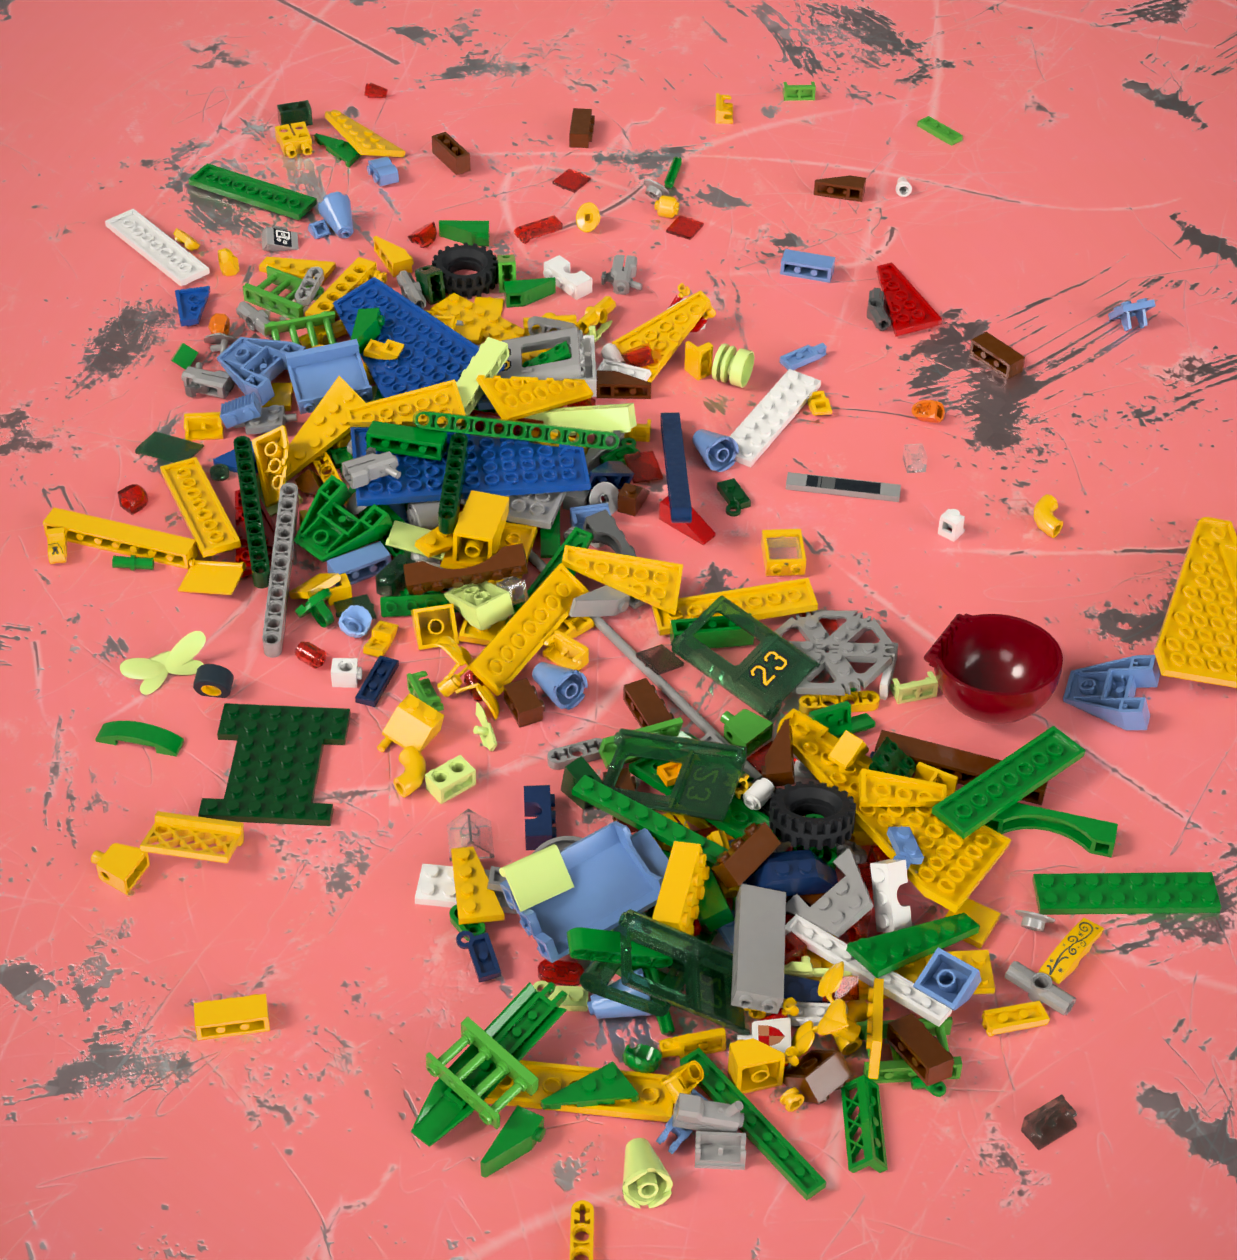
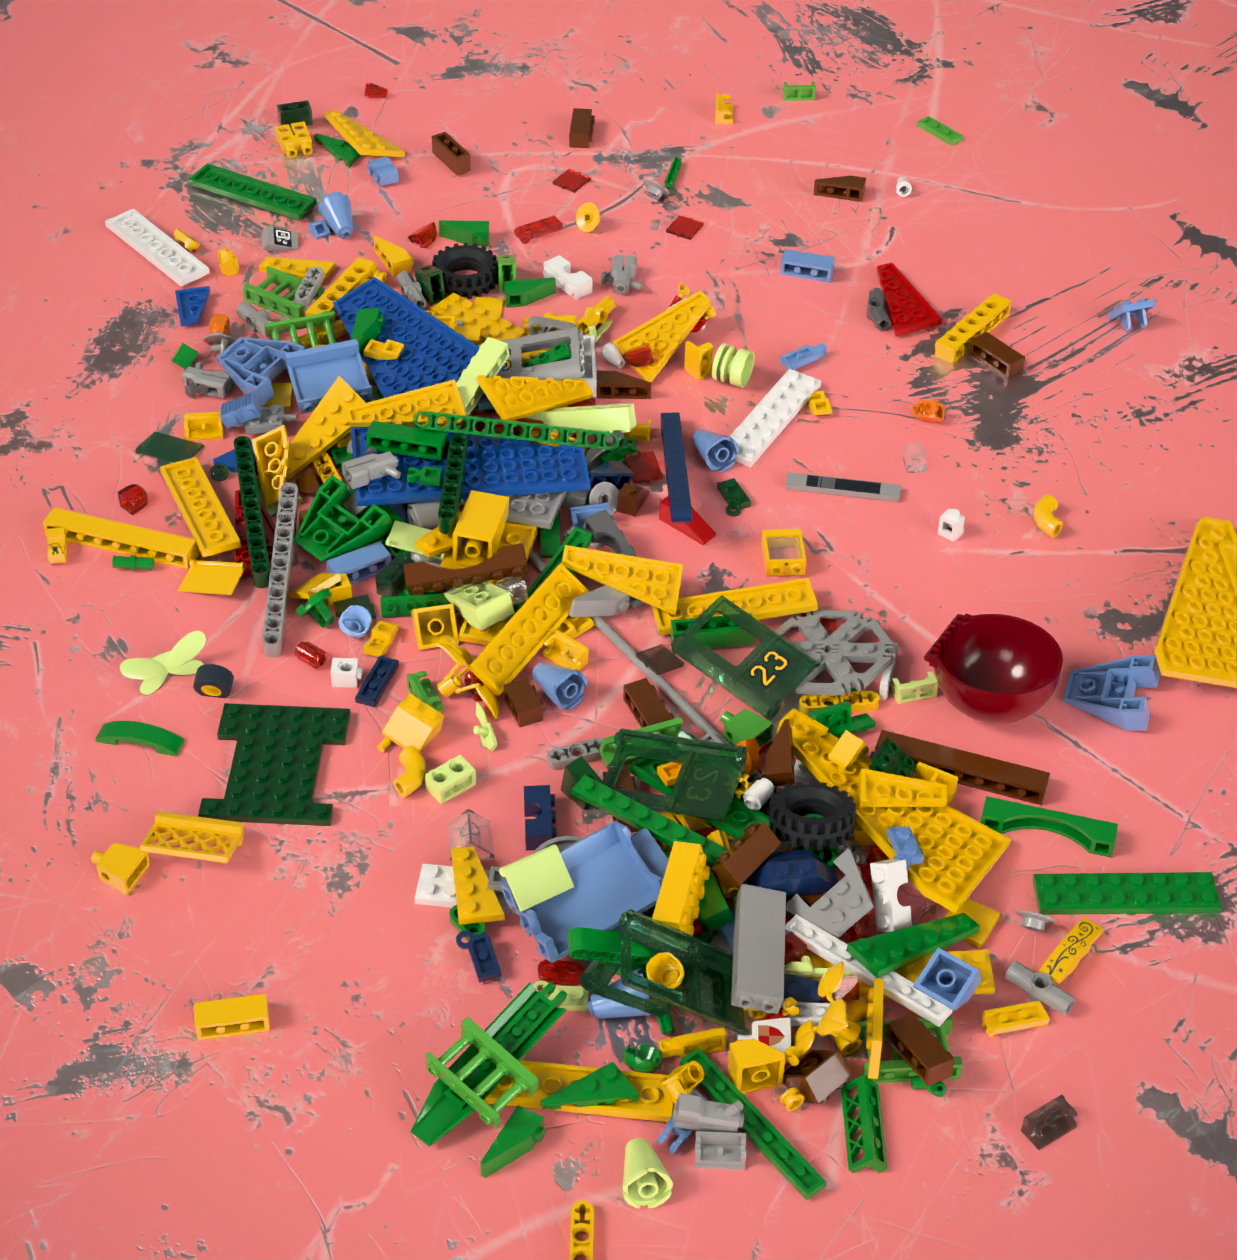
white tile [596,359,651,381] -> none
yellow head [654,195,679,218] -> none
green plate [931,726,1086,839] -> none
none -> green plate [407,467,442,486]
none -> yellow hair [646,952,684,991]
none -> orange rock [733,738,760,776]
none -> yellow brick [935,293,1011,364]

